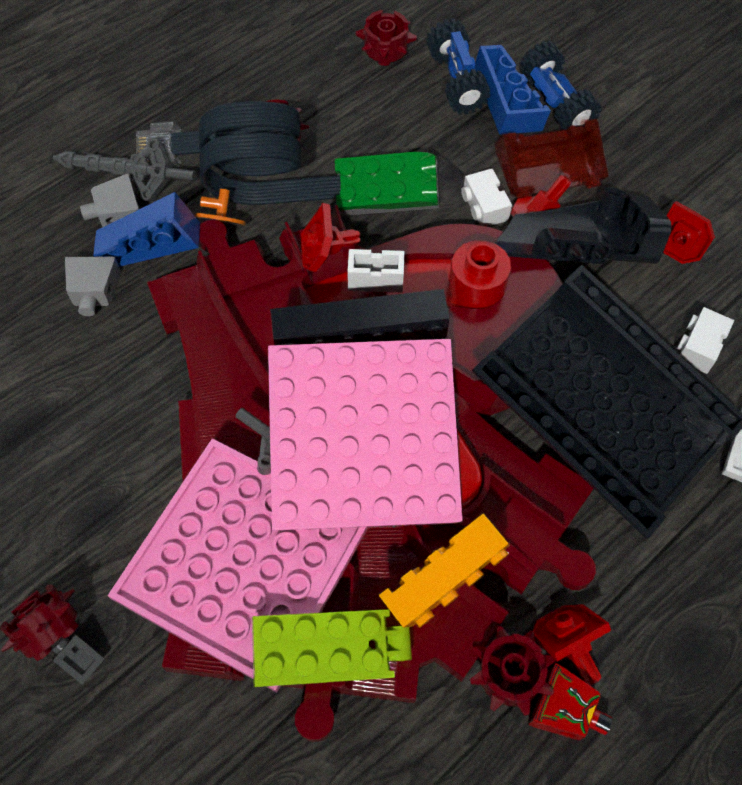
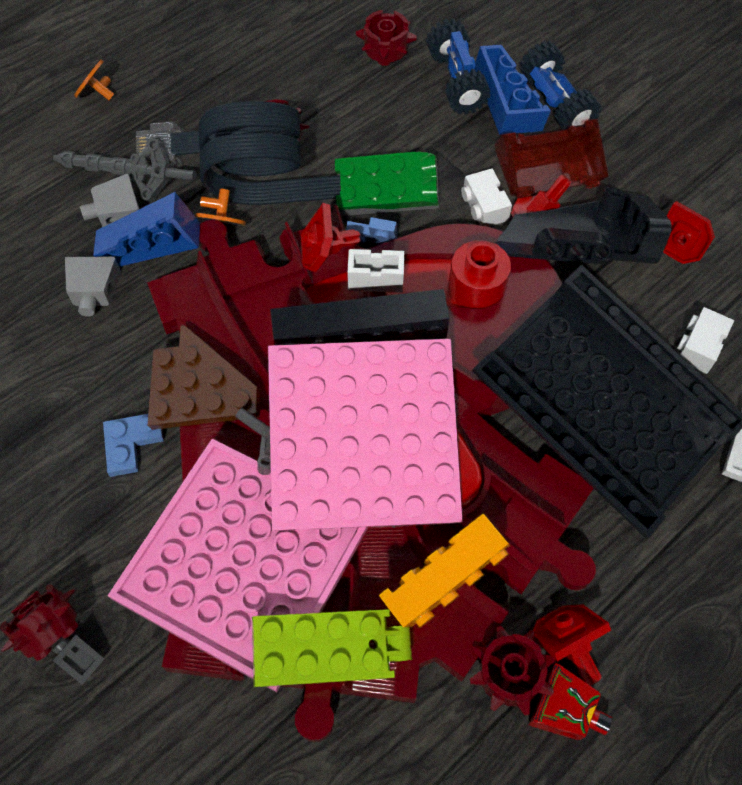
none -> orange shield [74,60,114,101]
none -> medium blue plate [103,414,164,477]
none -> reddish brown wing [147,325,260,430]
none -> medium blue plate [346,217,398,246]

